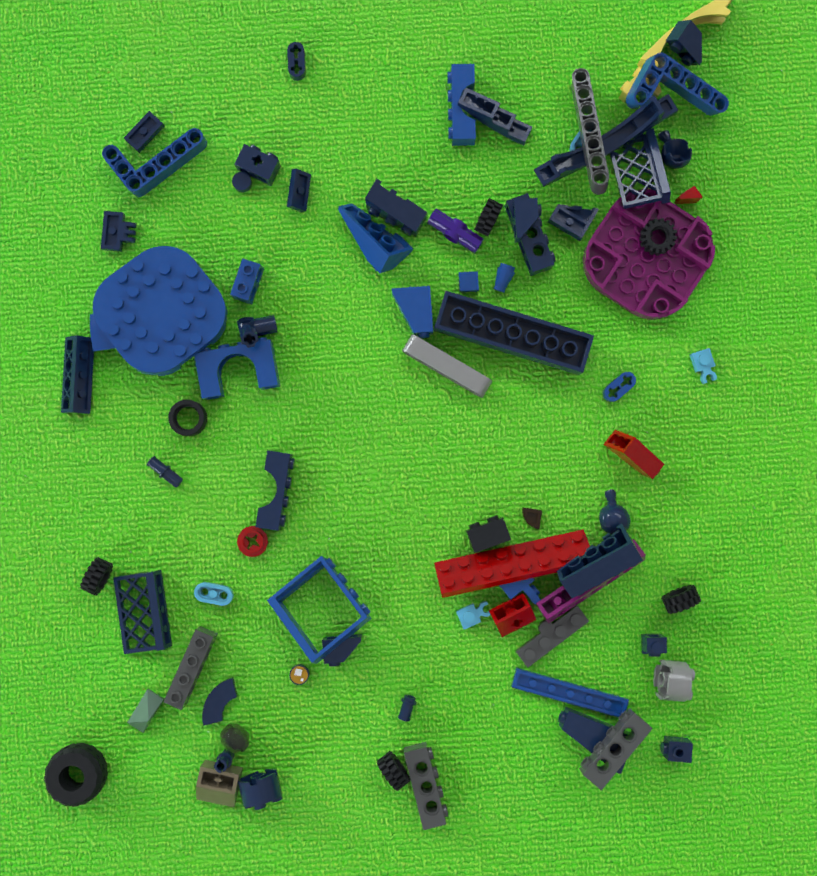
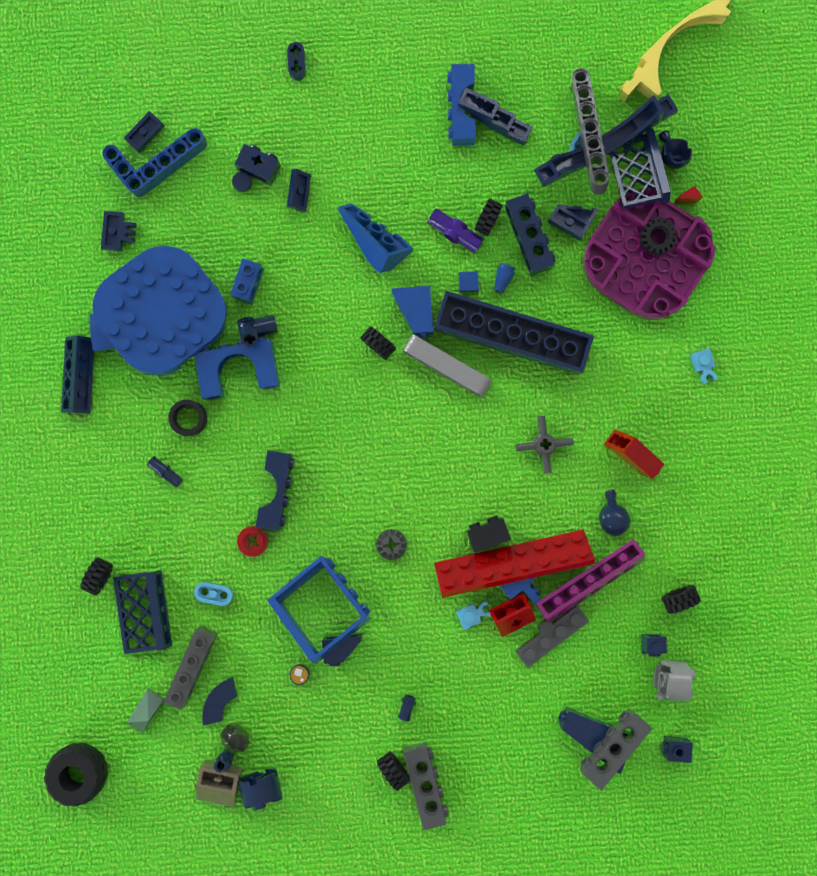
dark blue wedge [365,178,427,237] -> none
blue tile [511,667,629,717] -> none
dark blue slope [512,198,542,243] -> none
dark brown tile [522,507,542,529] -> none
dark blue wedge [557,523,643,599] -> none
blue beam [603,372,636,402] -> none
blue beam [626,52,729,116] -> none
dark blue slope [666,20,702,66] -> none
none -> black tyre [360,326,396,360]
none -> dark grey gear [376,529,407,560]
none -> dark grey bar [515,416,574,474]

